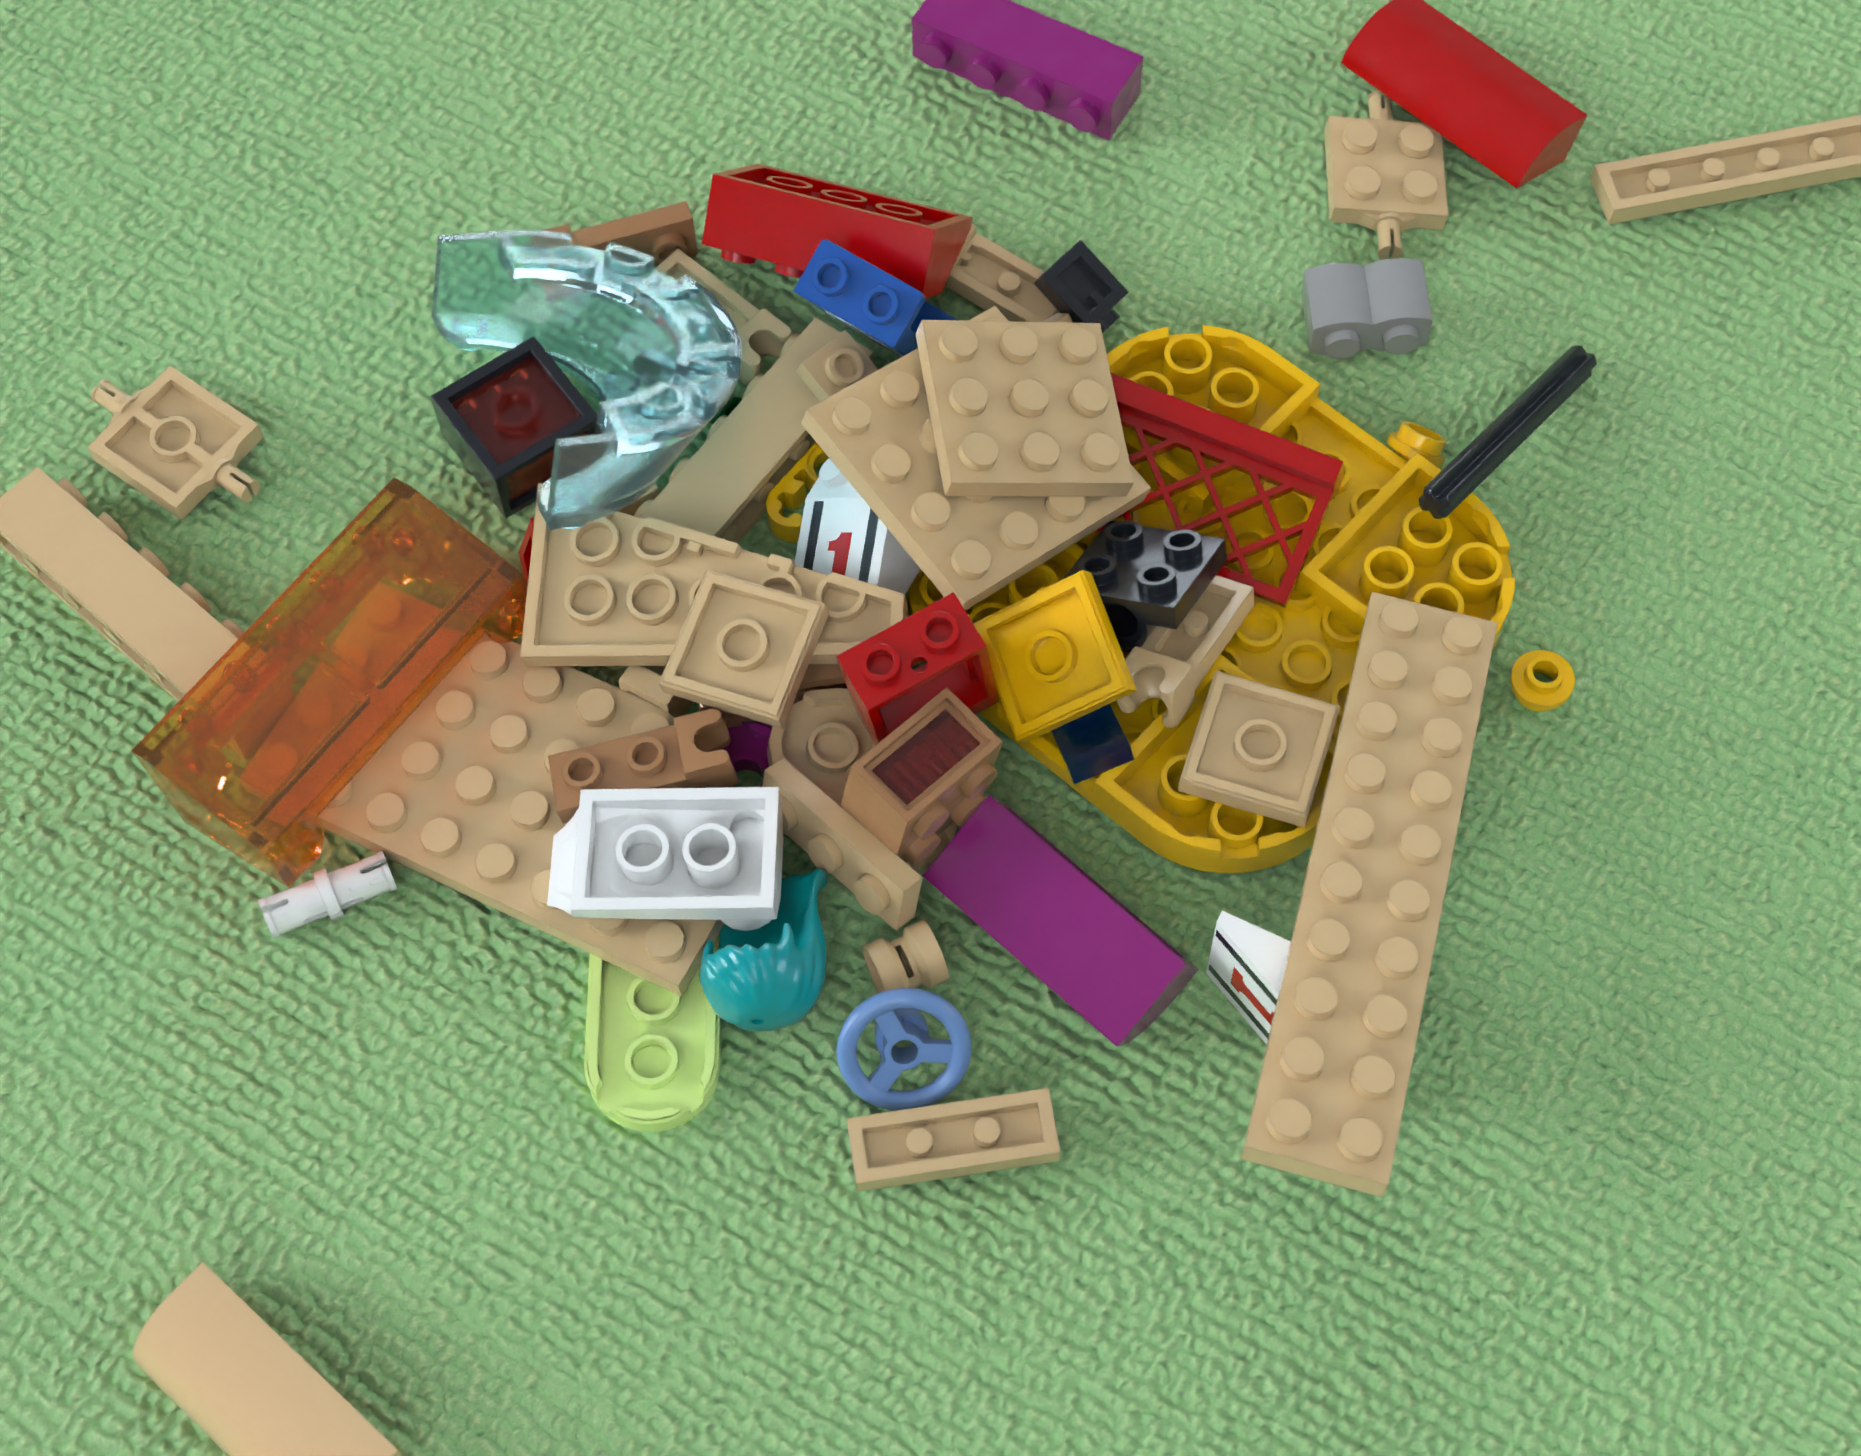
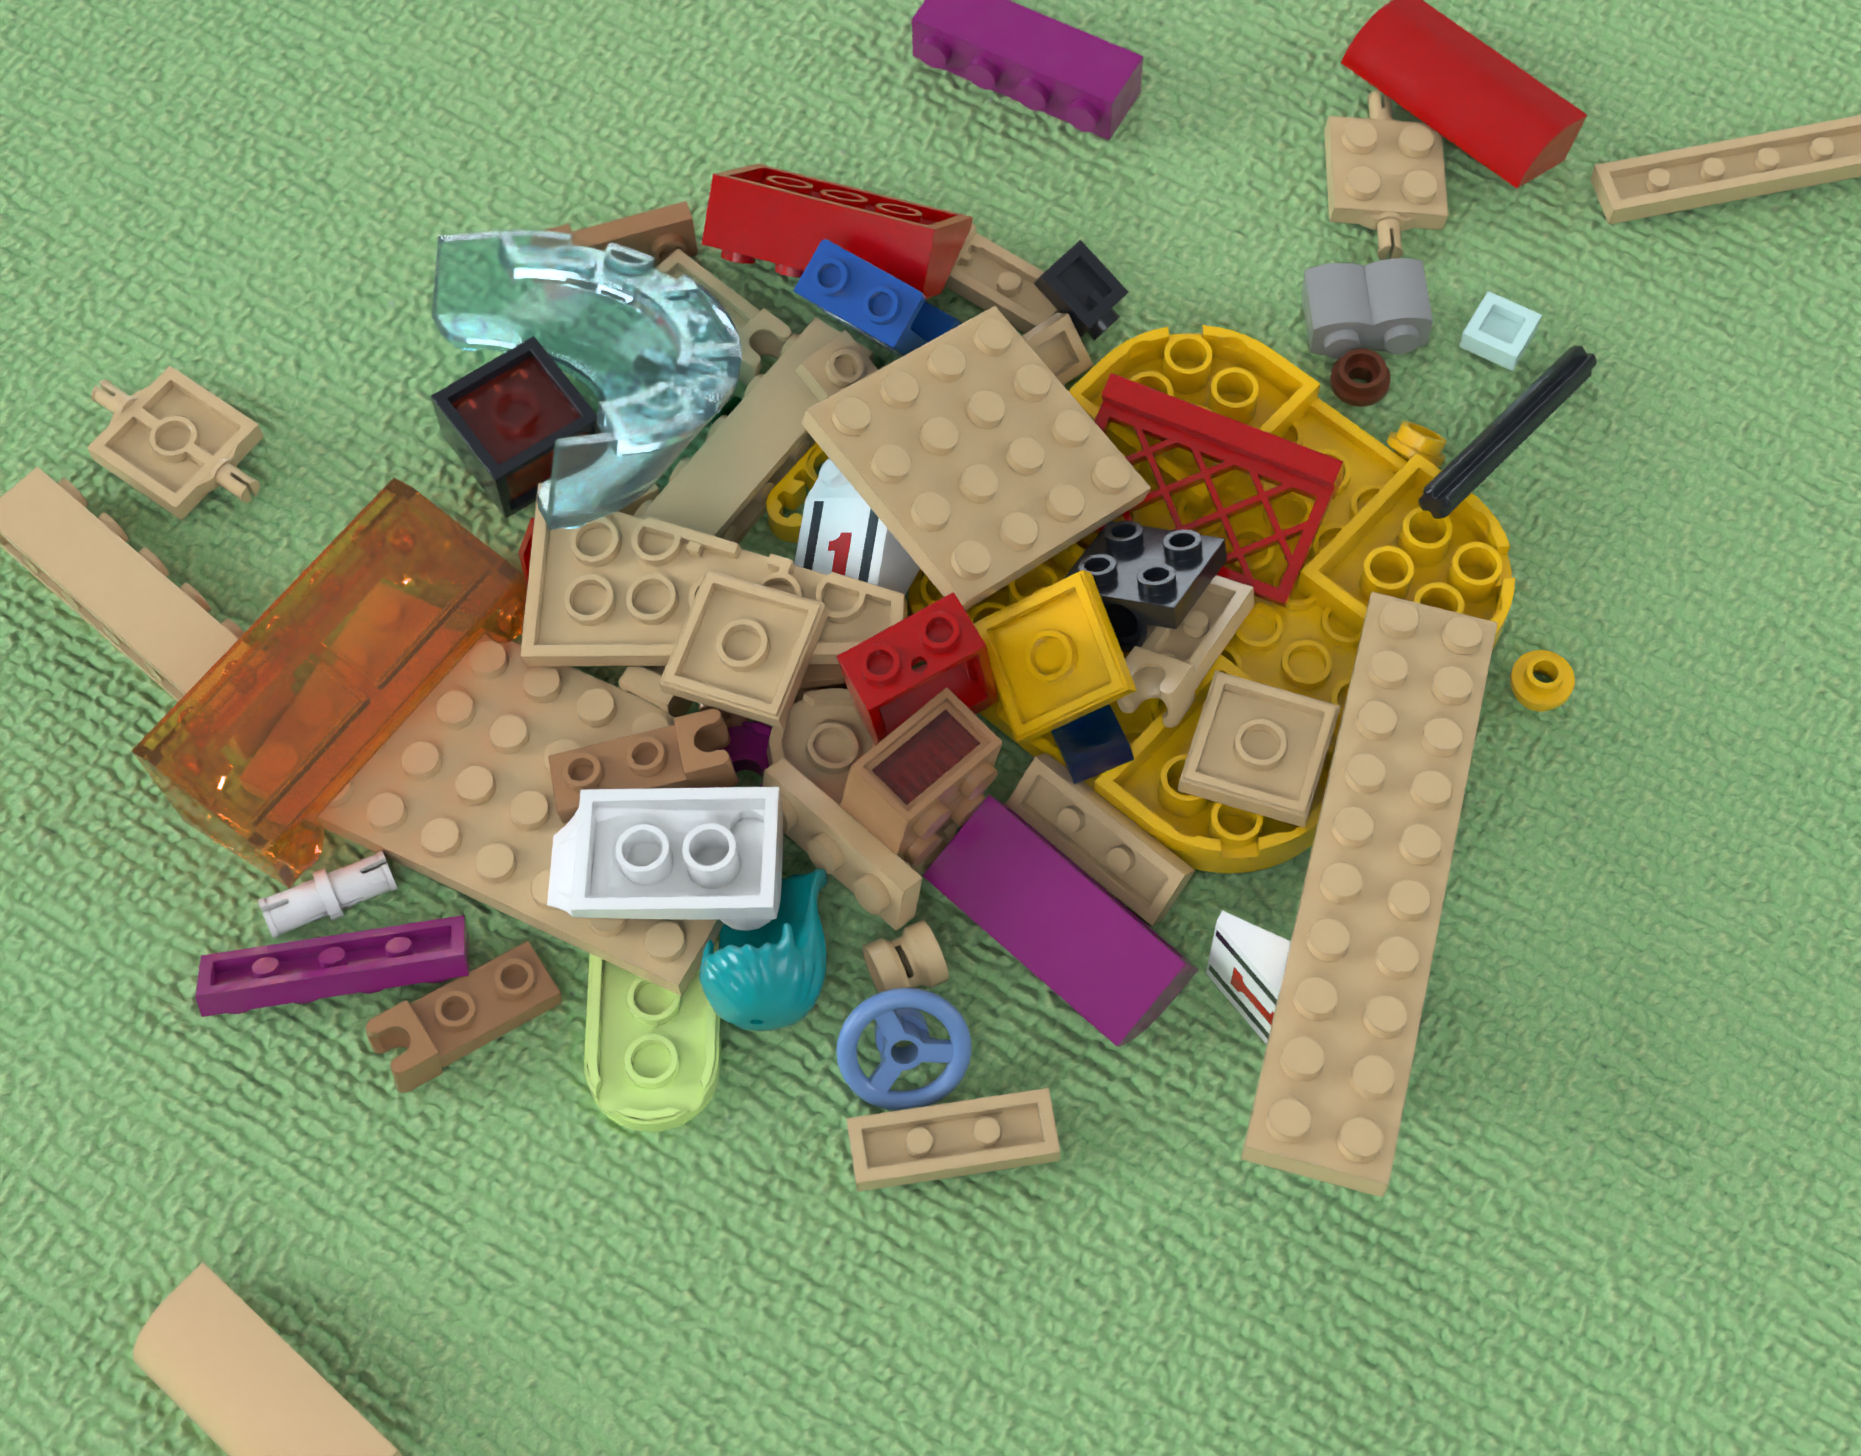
tan plate [915,320,1134,496] -> none
none -> magenta plate [195,915,469,1017]
none -> medium nougat plate [365,941,562,1093]
none -> tan plate [1006,753,1195,926]
none -> copper plate [1330,349,1391,407]
none -> light aqua plate [1459,291,1542,371]

